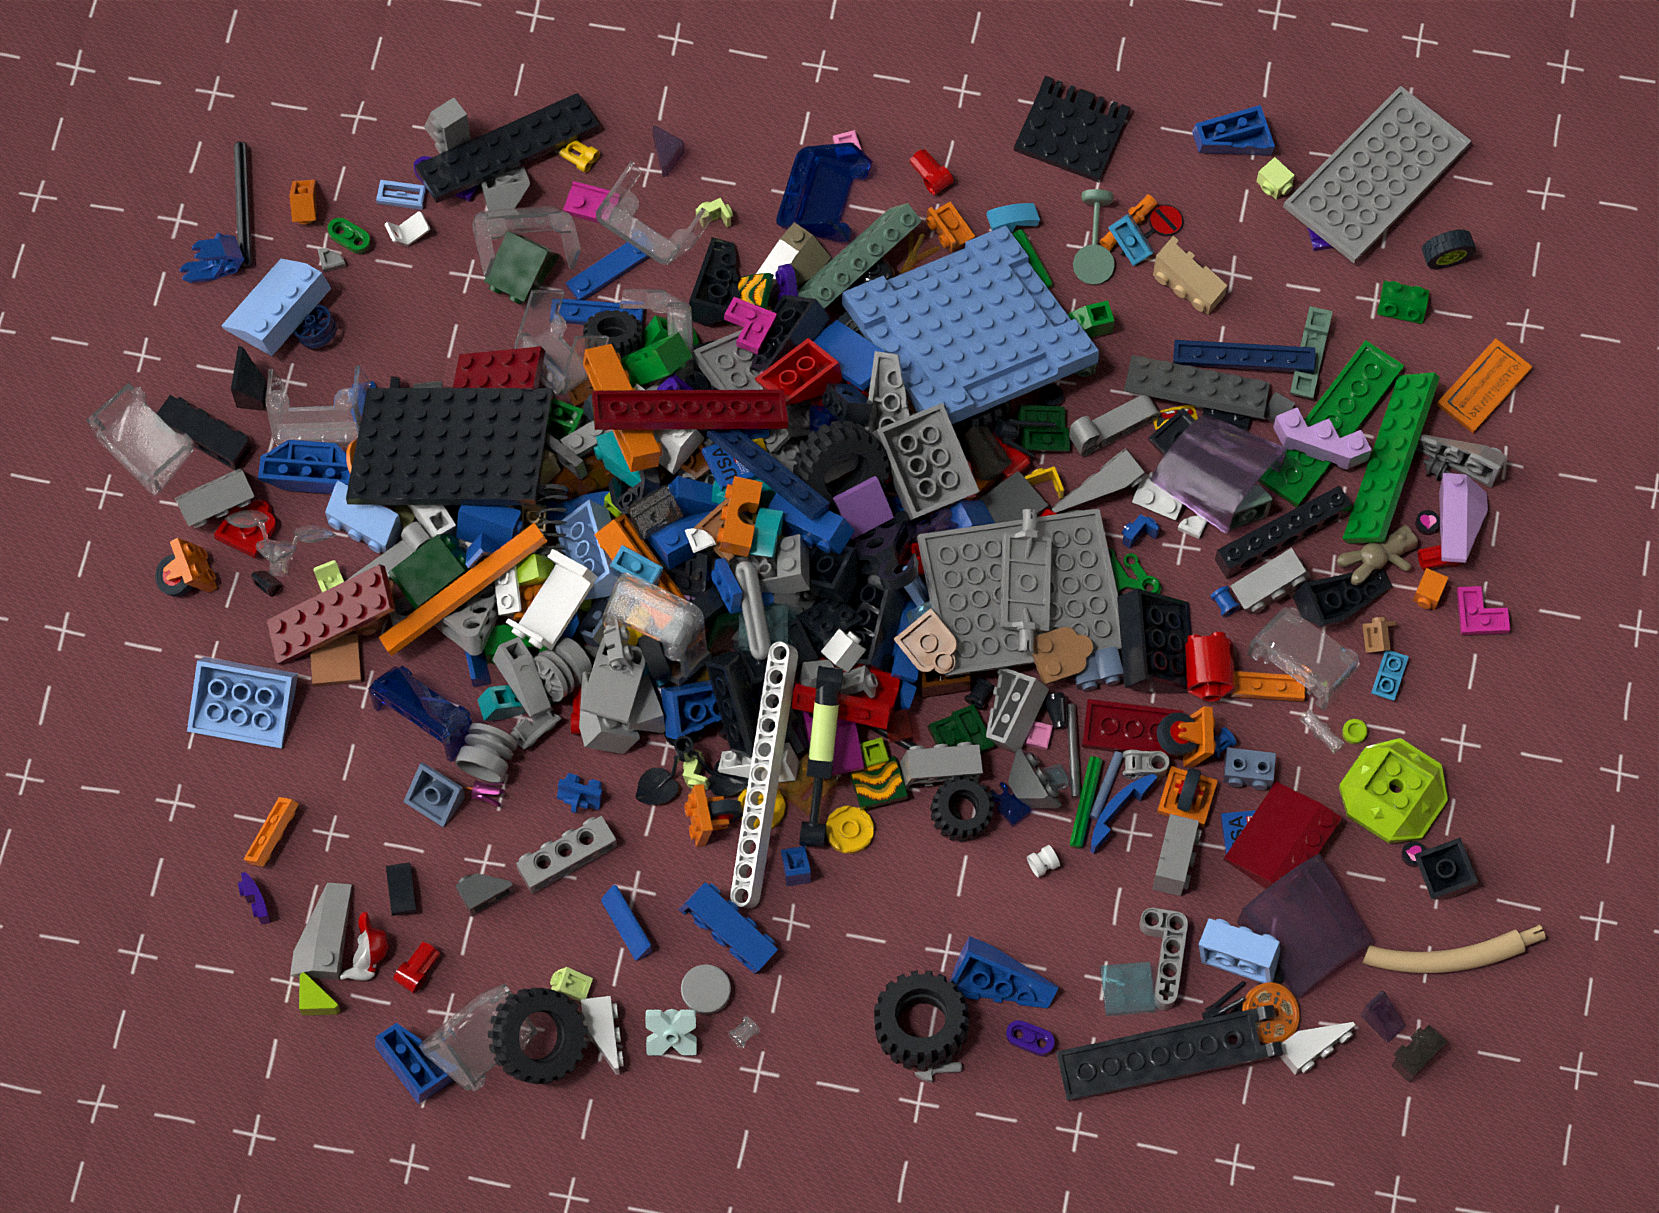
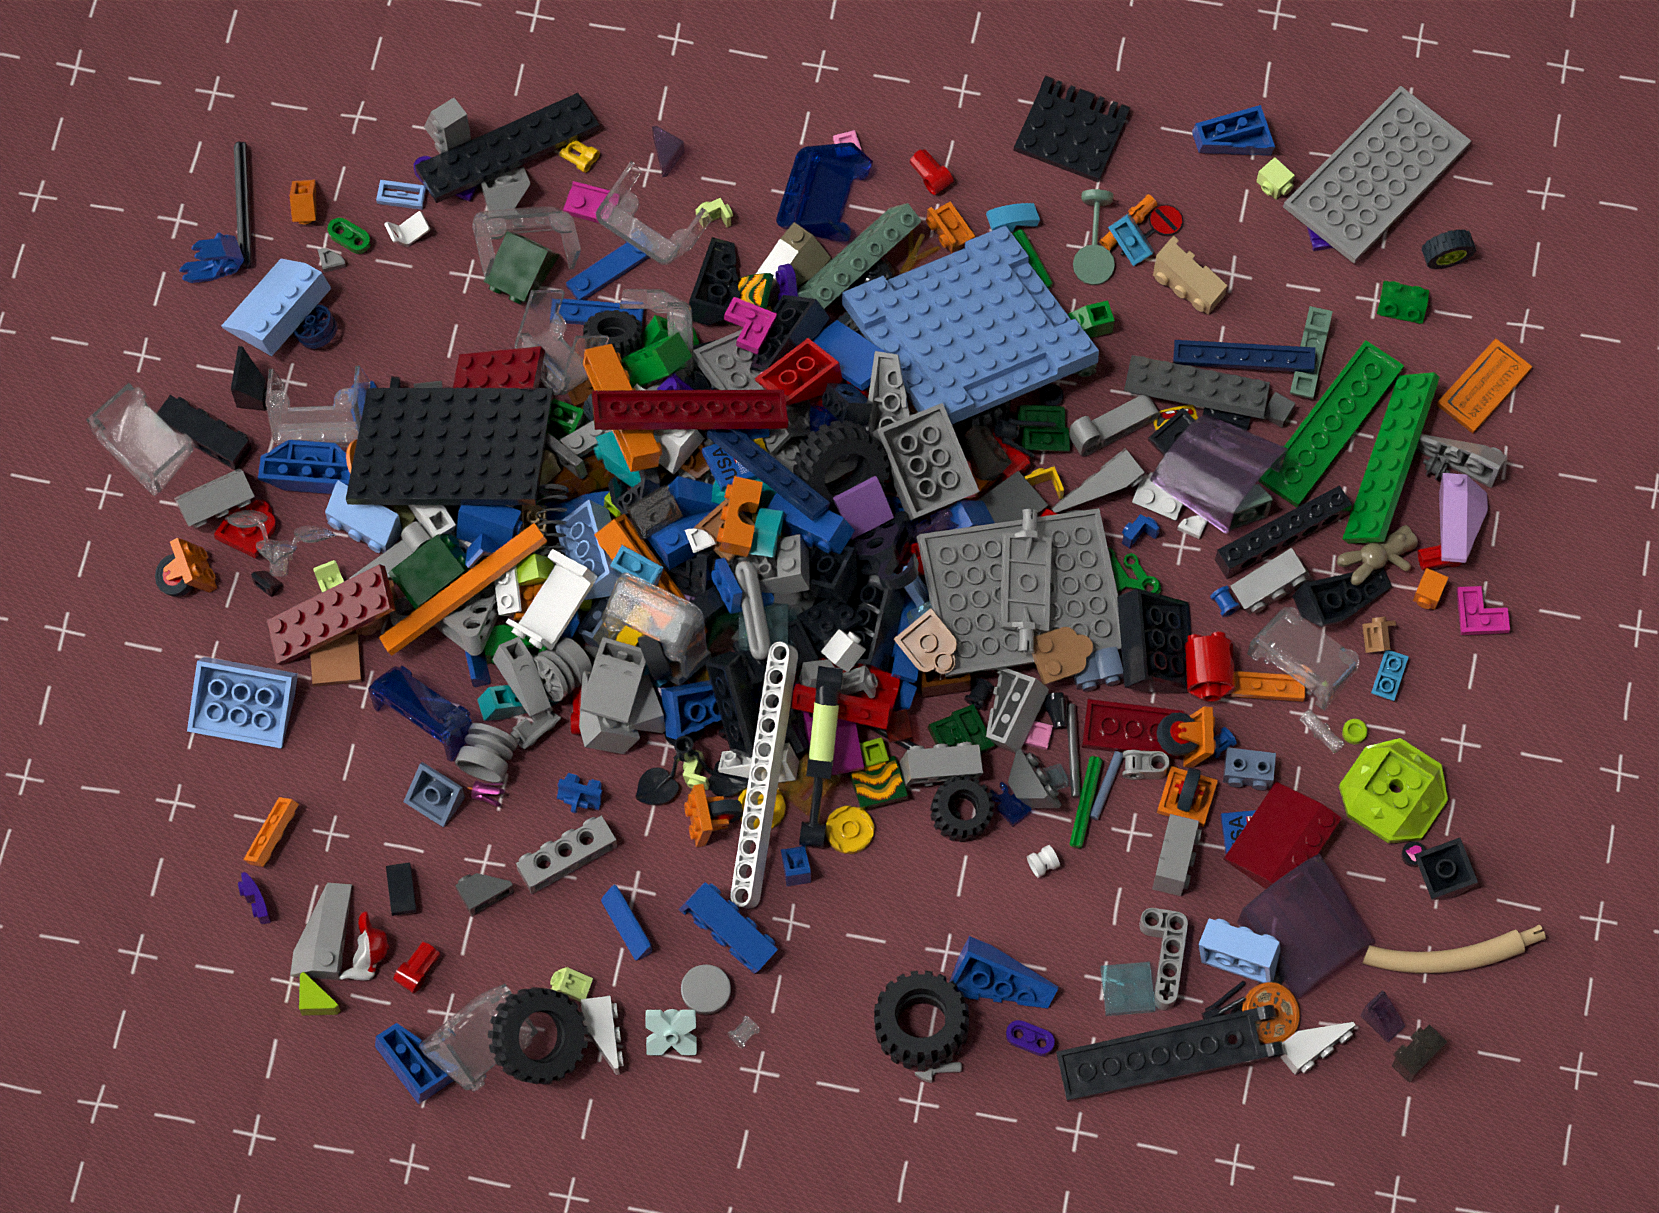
light grey hinge [604,618,634,670] -> none
blue slope [1090,774,1157,854] -> none
lavender brick [1273,408,1372,469] -> none
black tile [1415,510,1440,535] -> none

